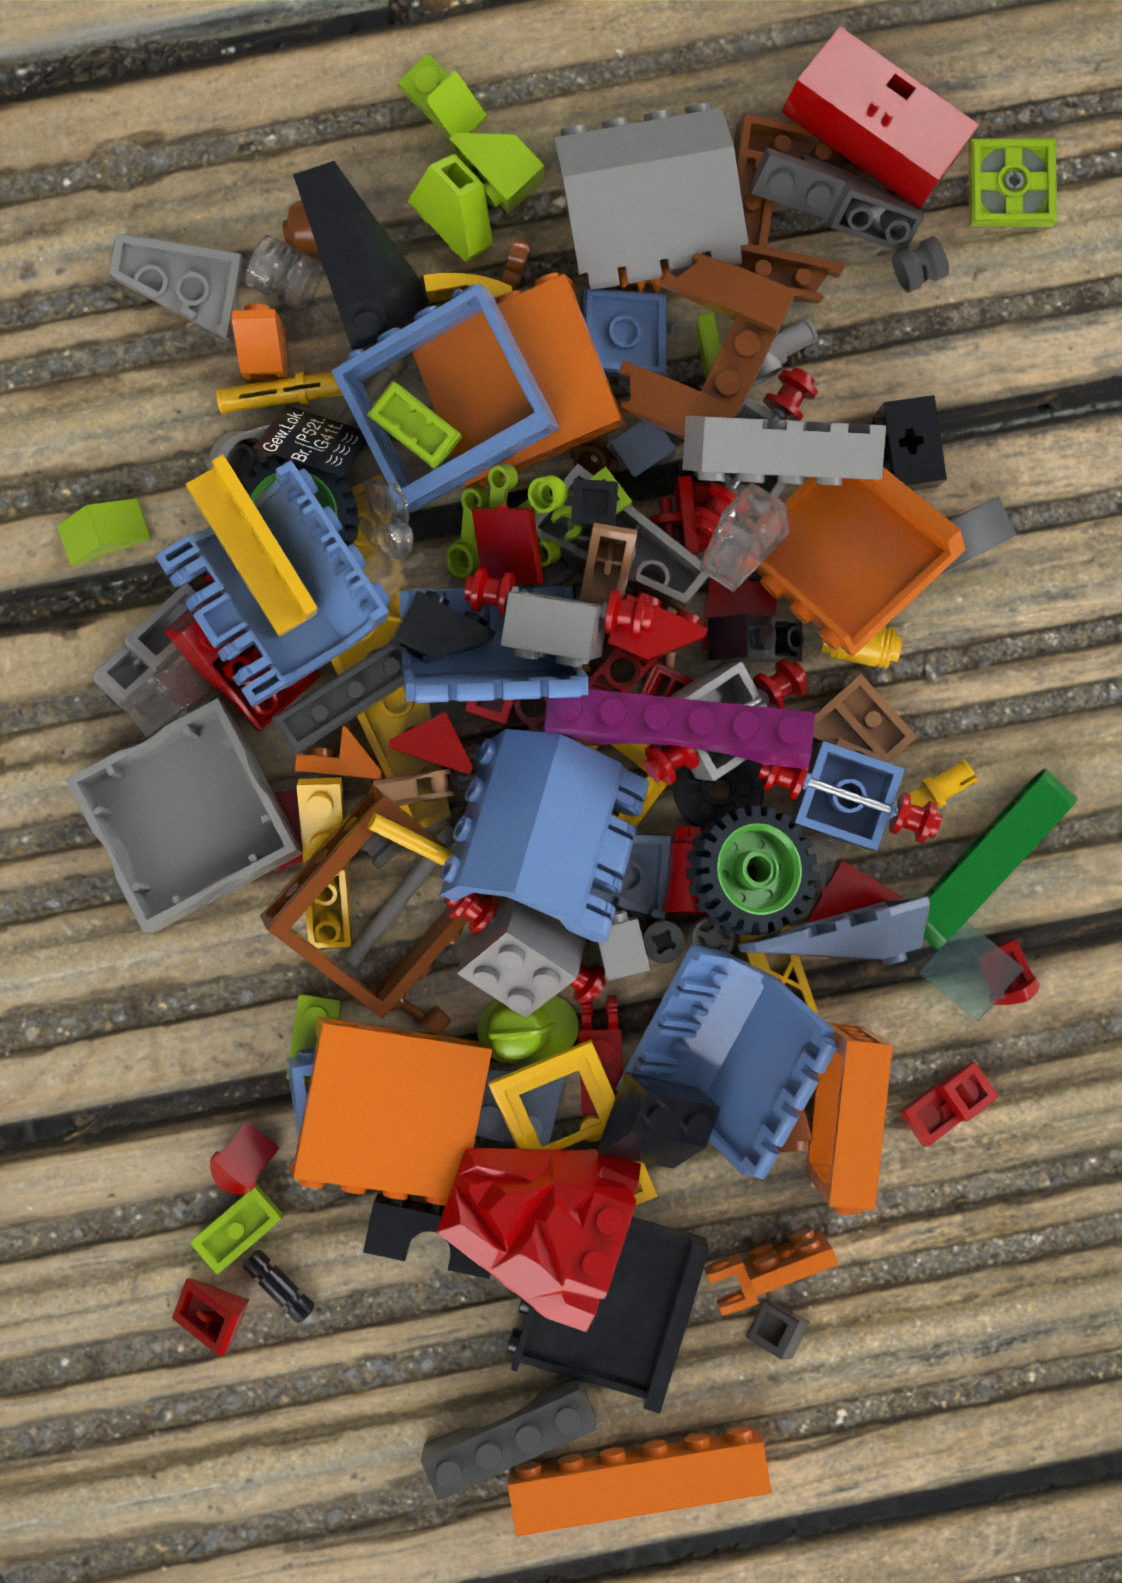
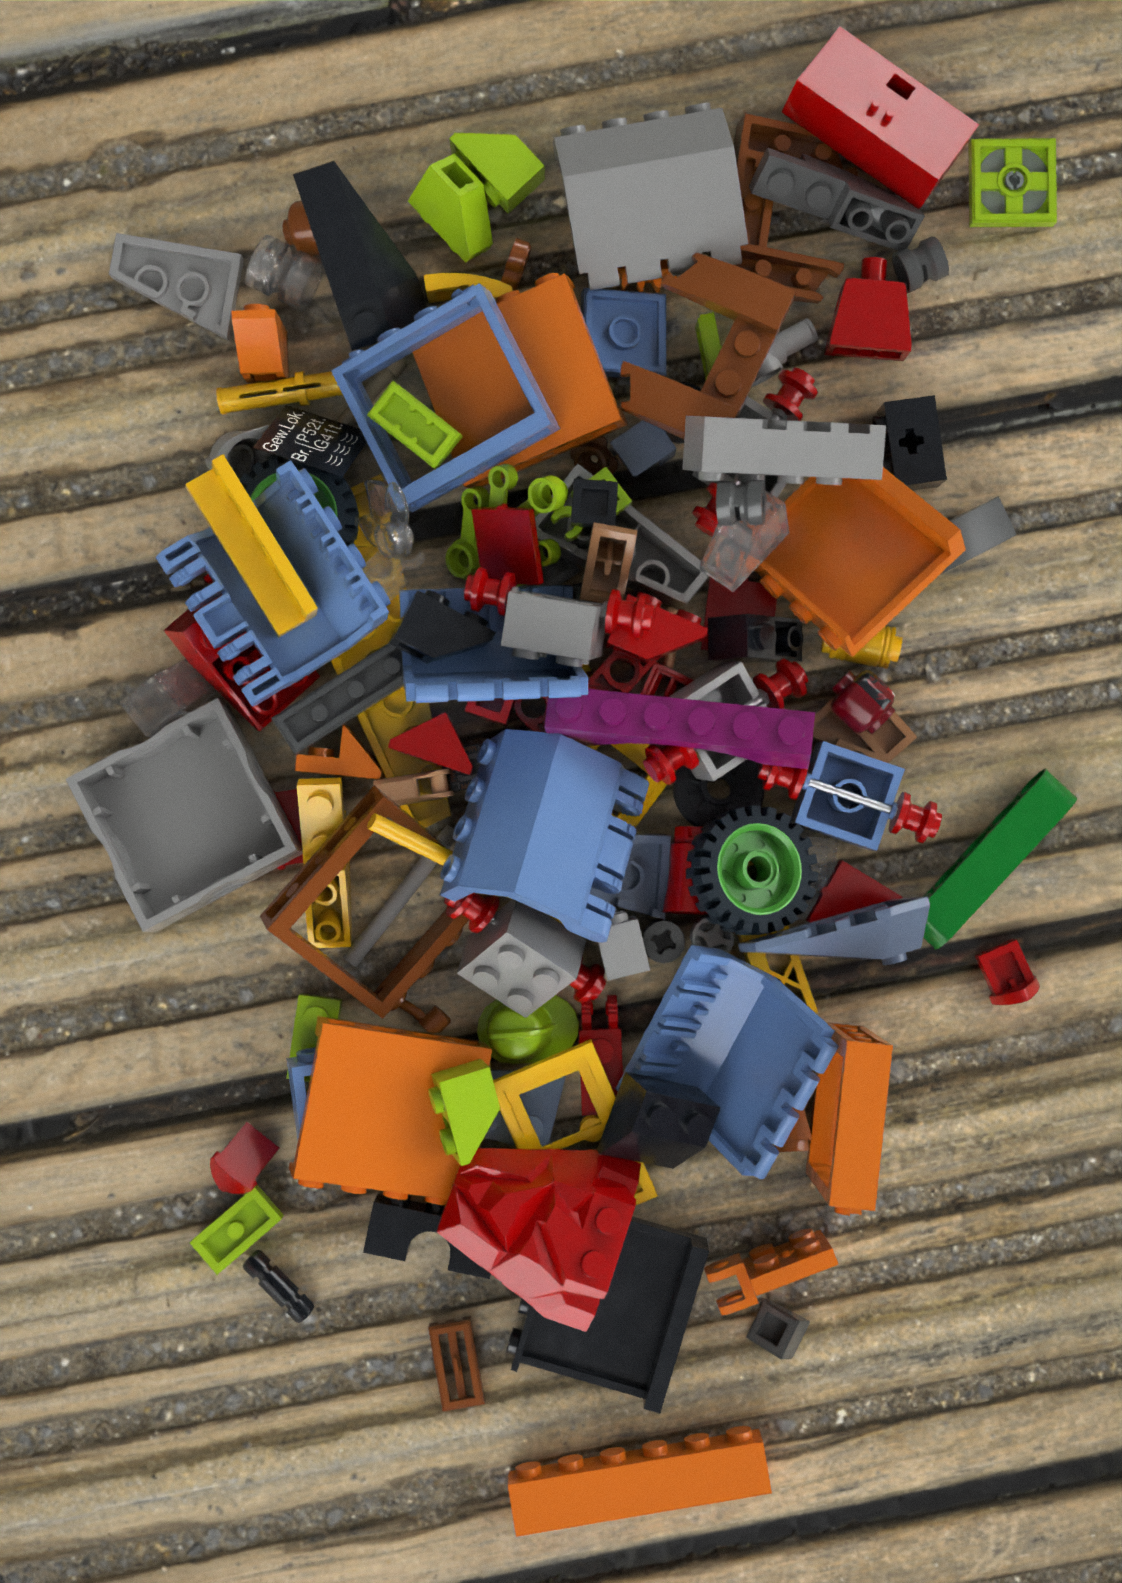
lime slope [57,498,152,567] -> none
light grey slope [94,584,196,711] -> none
red slope [172,1278,249,1356] -> none
dark grey wheel [359,832,404,870] -> none
lime slope [397,53,487,138] -> none
dark grey arch [420,1378,597,1501] -> none
red hips [649,476,720,556] -> none
yellow pin [894,759,978,809] -> none
red slope [898,1062,999,1147] -> none
clear light blue piece [920,922,1024,1022] -> none
none -> lime slope [428,1059,500,1166]
none -> dark orange tile [428,1316,485,1411]
none -> dark grey wheel [716,480,766,526]
none -> red torso [824,257,912,361]
none -> dark red head [831,670,896,734]

